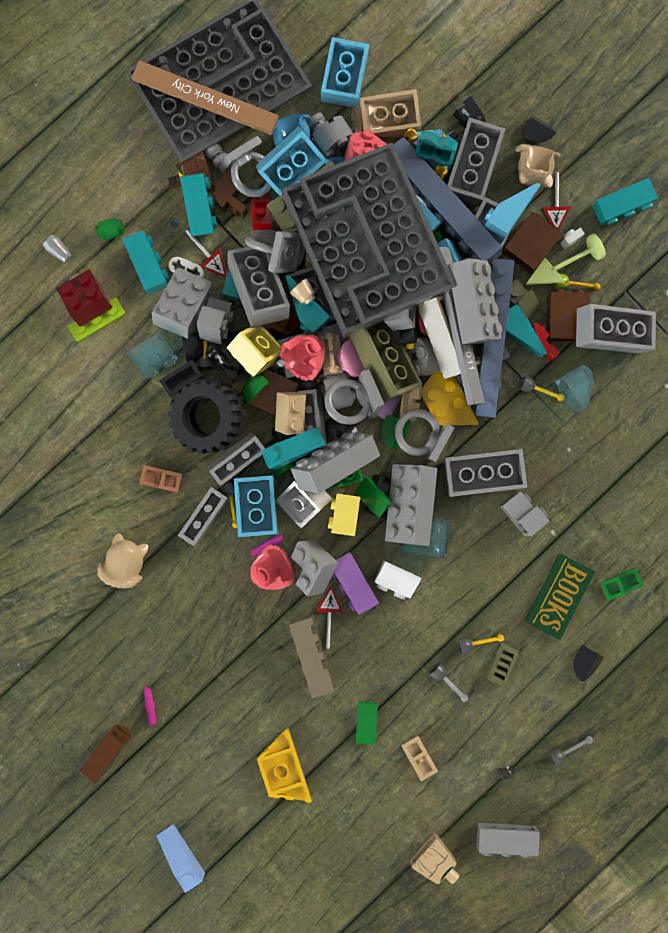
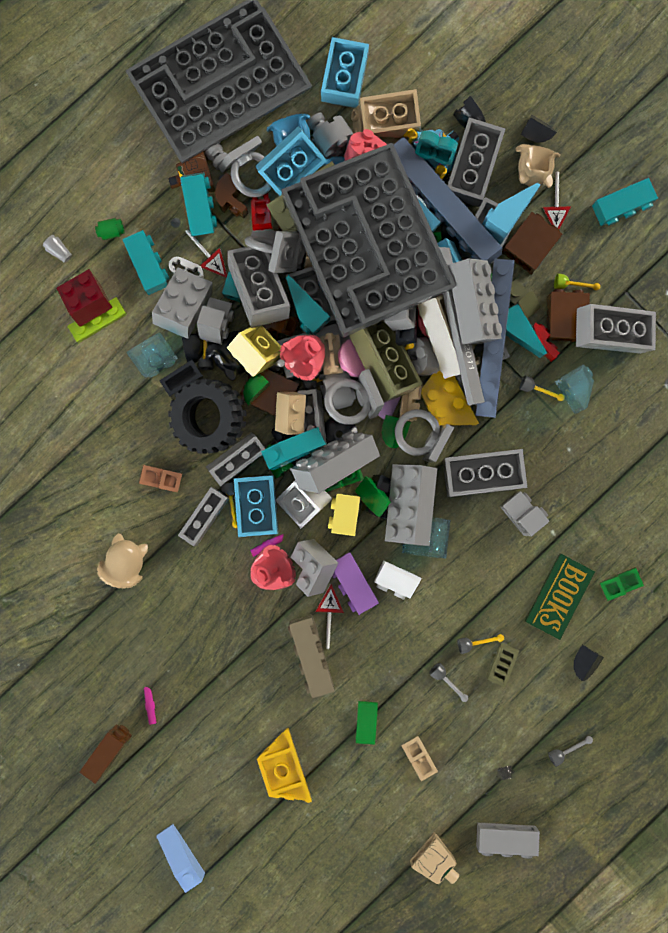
medium nougat tile [132,60,279,135] -> none
tan hat [290,278,315,305] -> none
yellowish green piece [526,234,606,285] -> none
white plate [560,228,585,250] -> none

